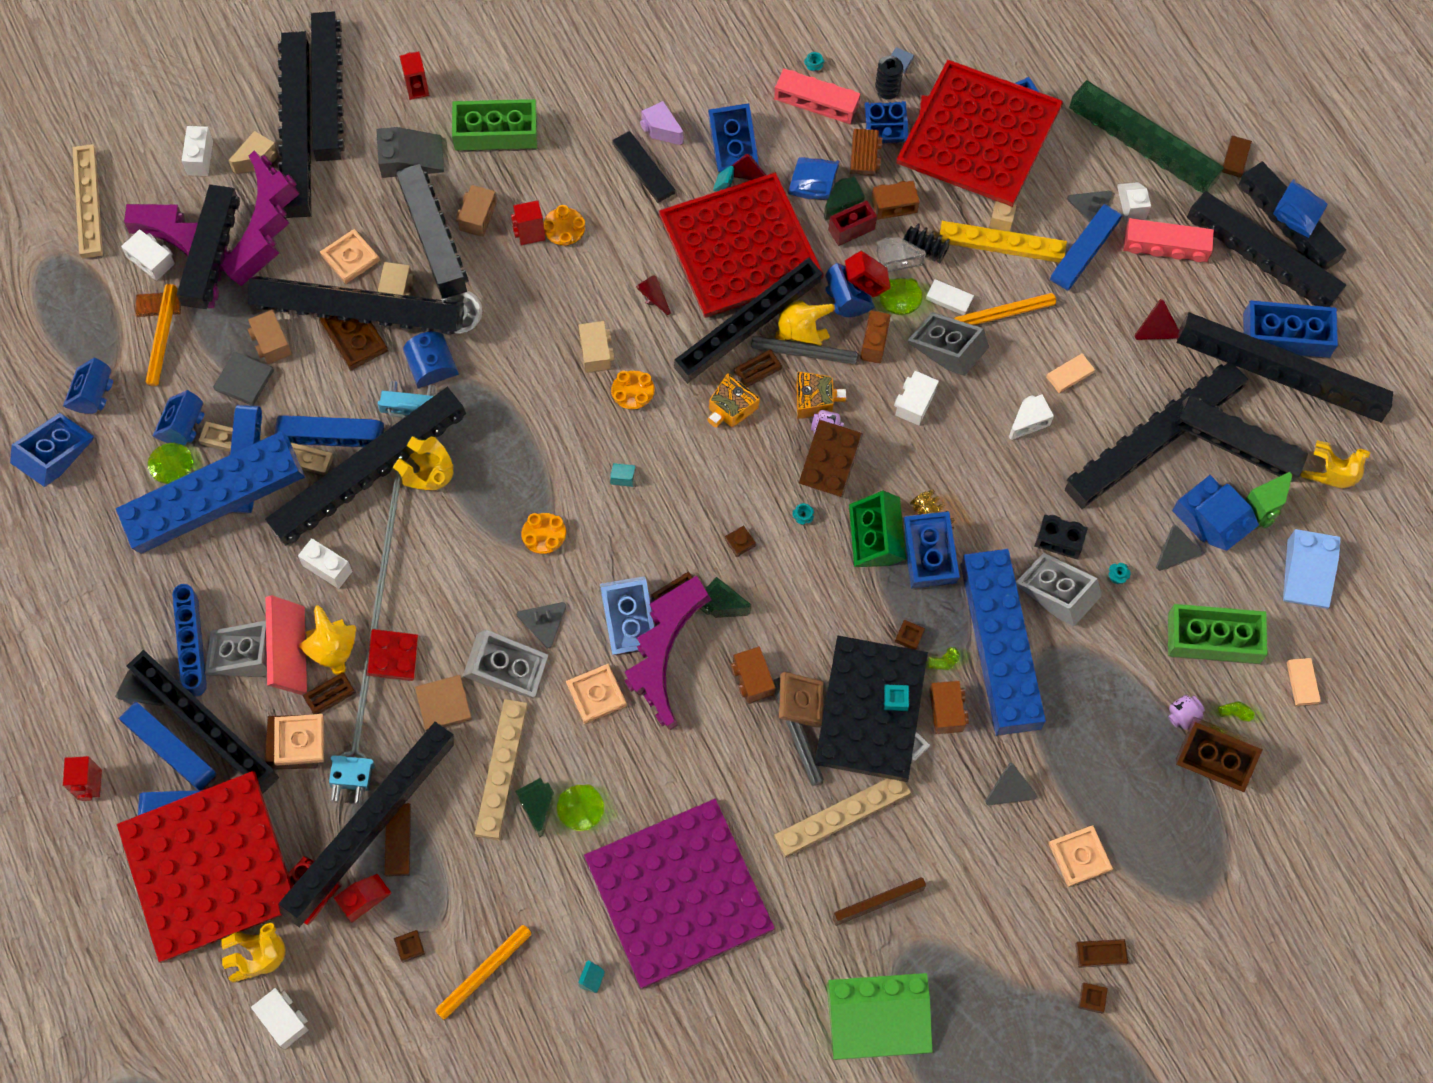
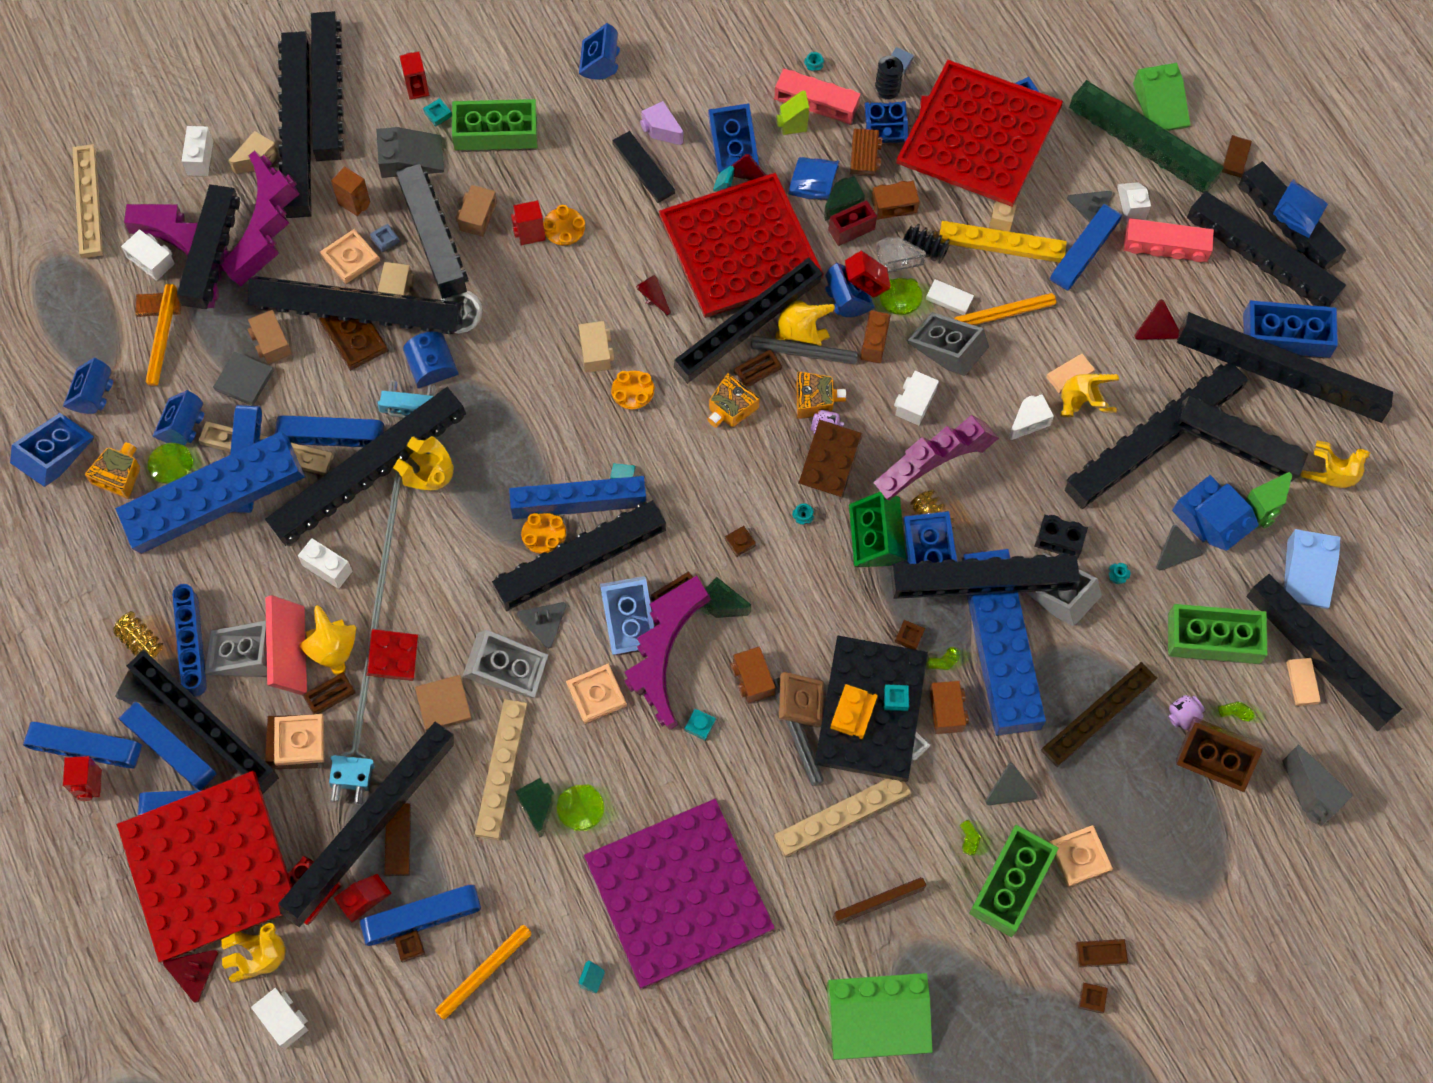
none -> blue beam [23,722,142,769]
none -> torso [85,442,140,499]
none -> clear yellow piece [113,611,164,658]
none -> dark red piece [163,950,218,1003]
none -> dark orange brick [331,166,371,216]
none -> blue beam [360,885,481,946]
none -> sand blue tile [370,224,400,253]
none -> teal plate [423,98,452,127]
none -> black brick [492,500,666,612]
none -> blue brick [509,476,646,519]
none -> blue brick [579,23,620,79]
none -> teal plate [685,708,716,741]
none -> lime slope [776,91,809,135]
none -> light orange plate [830,684,878,739]
none -> magenta arch [874,415,999,500]
none -> black brick [891,553,1080,599]
none -> clear neon green arm [959,819,981,855]
none -> bright green brick [969,824,1059,938]
none -> dark brown plate [1041,662,1157,767]
none -> yellow piece [1060,374,1119,417]
none -> bright green slope [1133,63,1190,134]
none -> black brick [1246,574,1402,731]
none -> dark grey slope [1282,744,1353,827]

